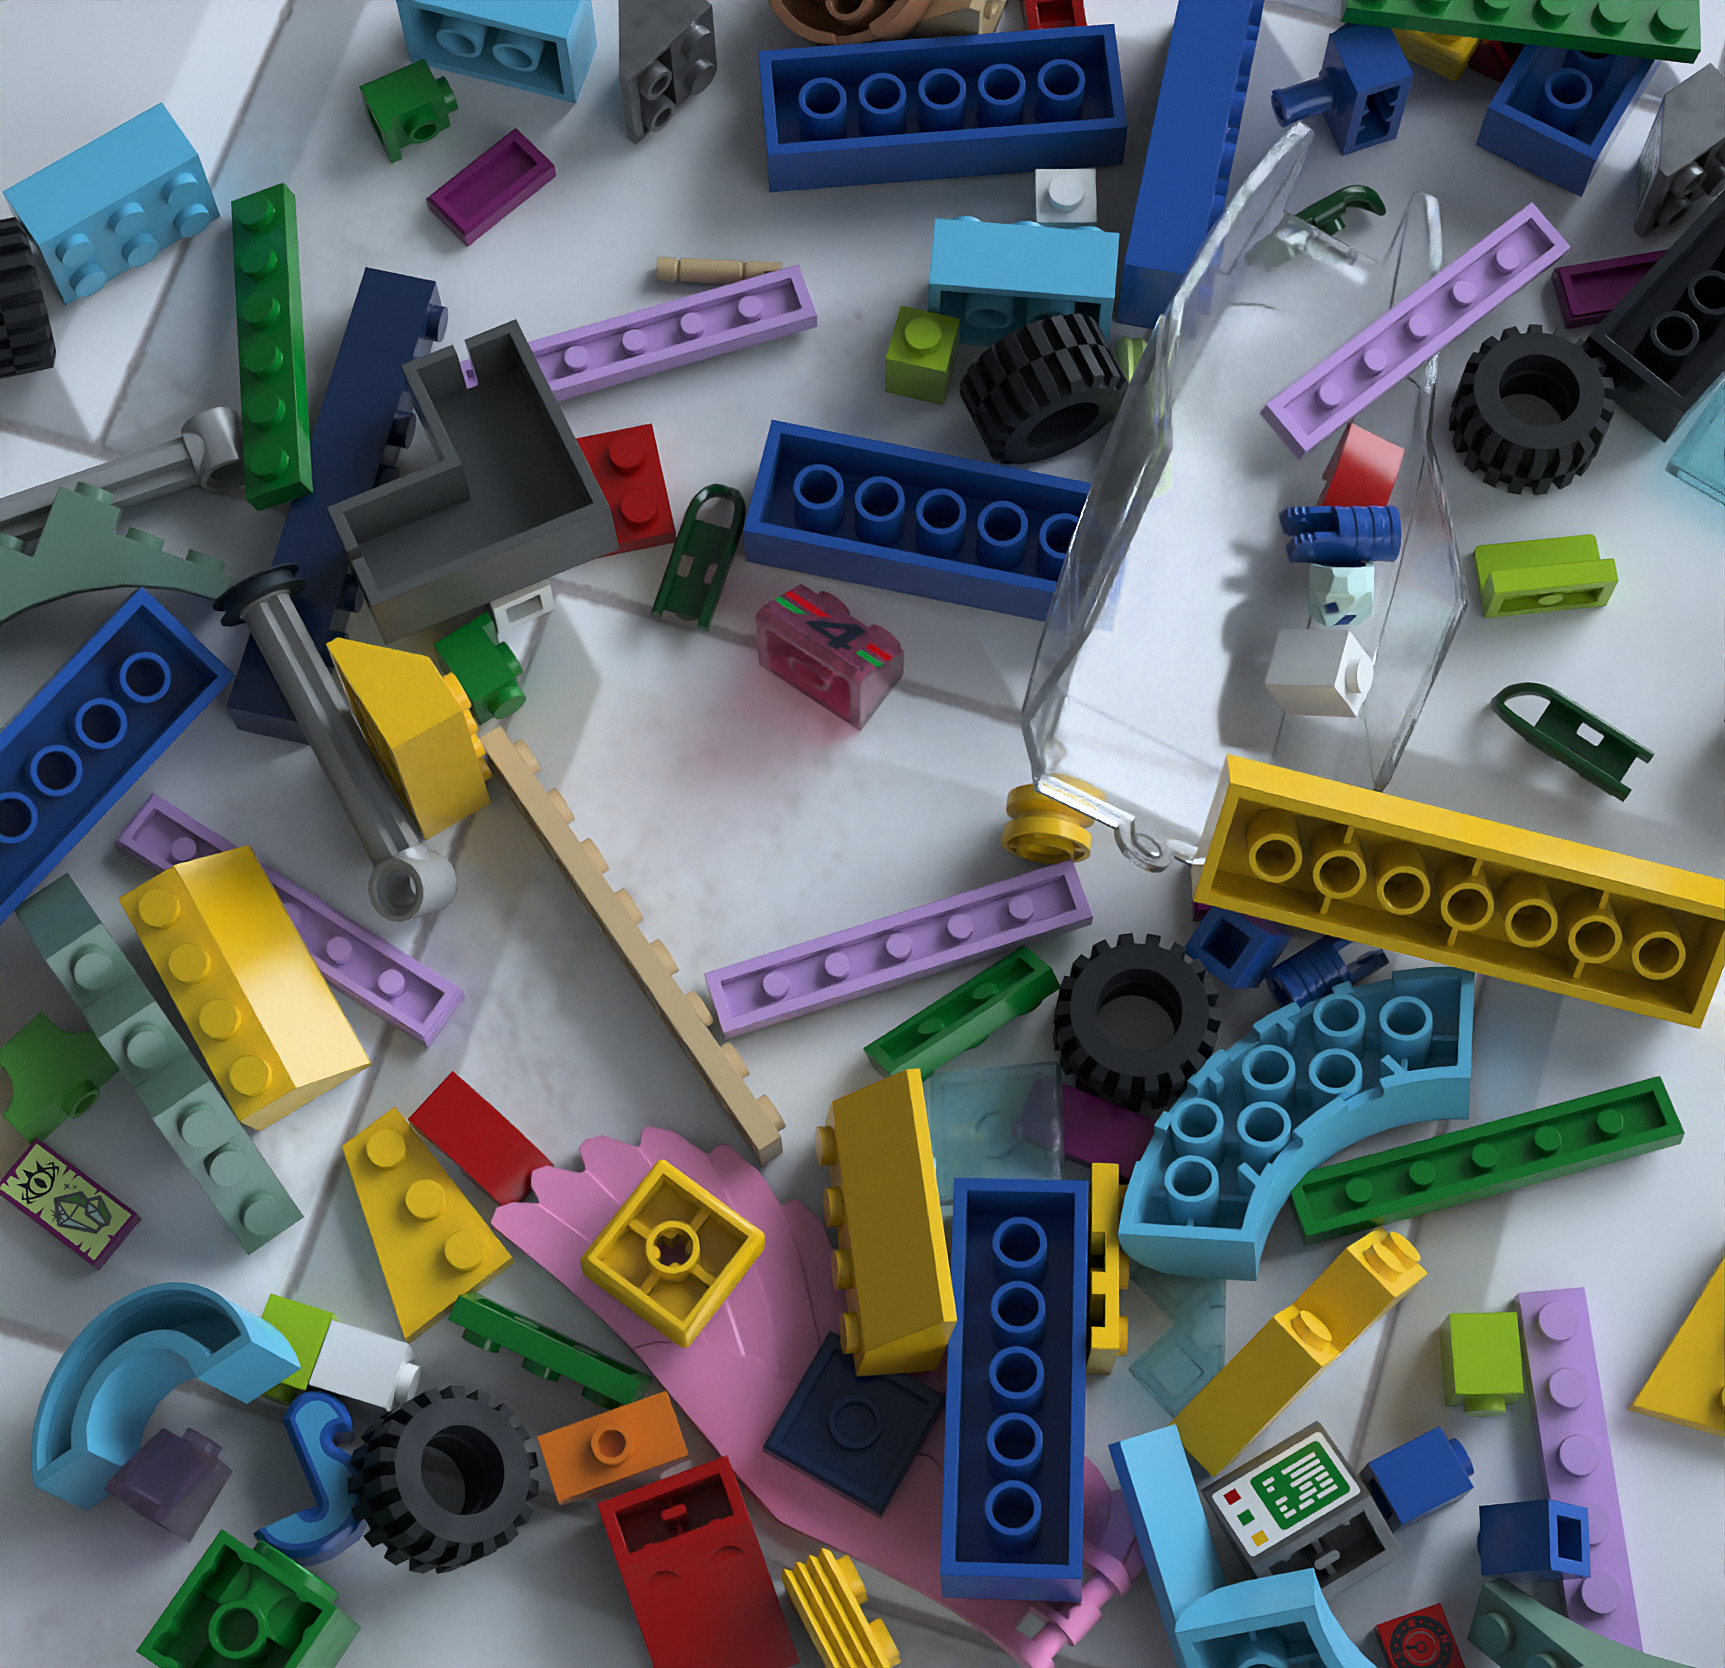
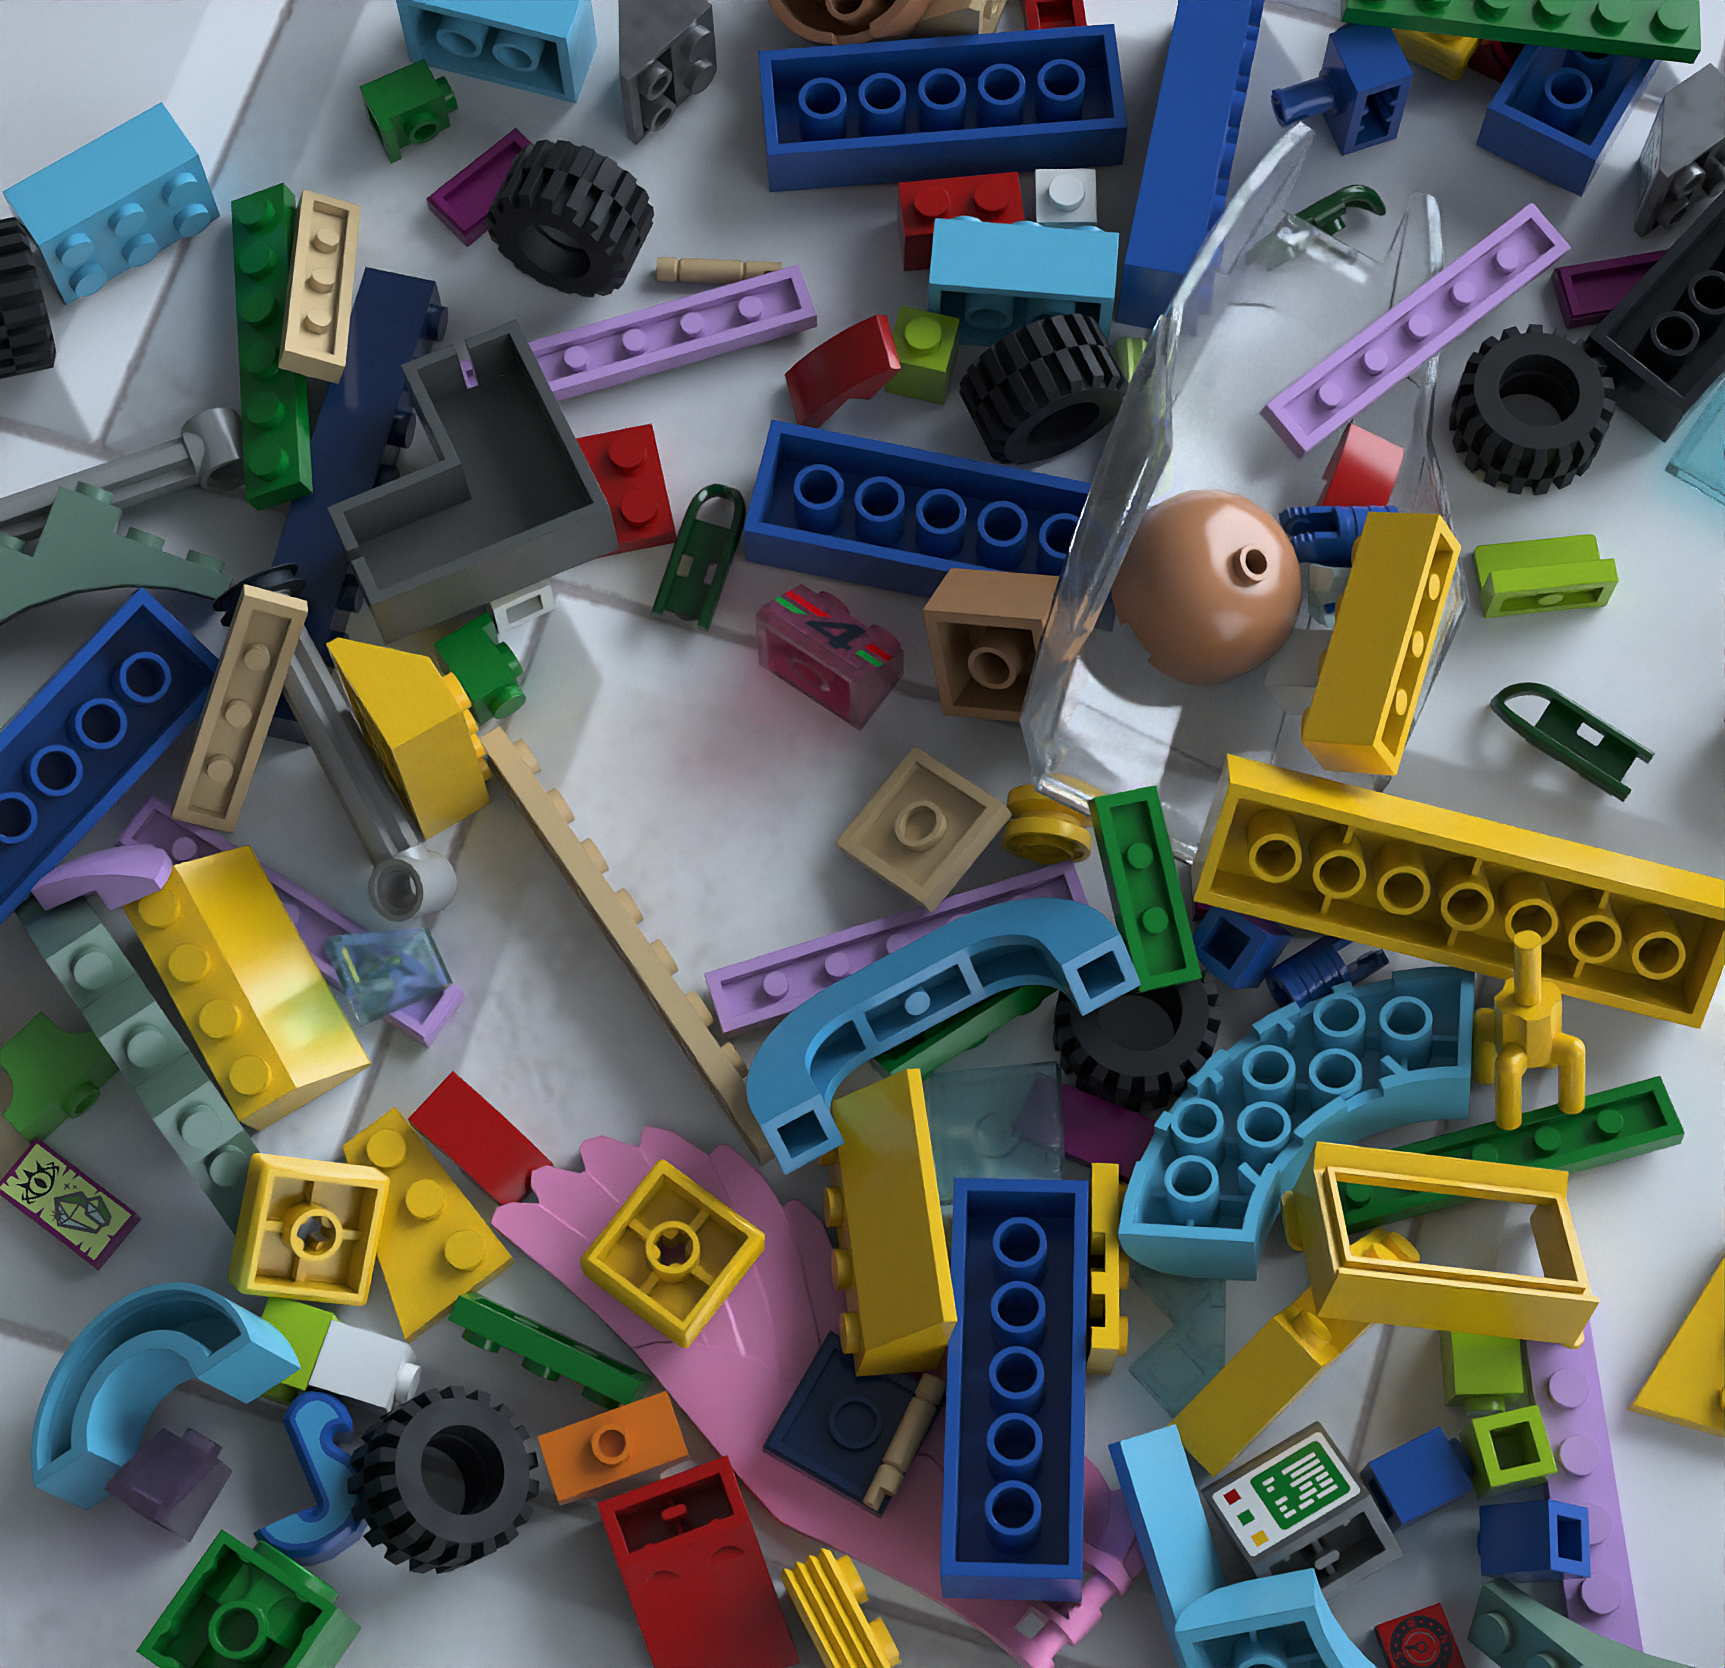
none -> lavender brick [31,844,172,911]
none -> tan plate [171,584,308,834]
none -> yellow brick [228,1153,390,1306]
none -> tan plate [278,189,361,384]
none -> clear light blue slope [323,927,453,1027]
none -> black tyre [486,139,654,297]
none -> dark azure arch [746,898,1142,1175]
none -> red slope [784,315,901,428]
none -> tan plate [835,745,1012,914]
none -> tan wheel [862,1373,947,1511]
none -> red brick [897,172,1025,272]
none -> medium nougat brick [922,568,1087,726]
none -> green plate [1087,785,1202,995]
none -> nougat cylinder [1110,489,1302,686]
none -> yellow piece [1279,1141,1600,1349]
none -> yellow brick [1301,512,1461,776]
none -> lime brick [1459,1404,1558,1500]
none -> yellow plant [1472,930,1585,1130]

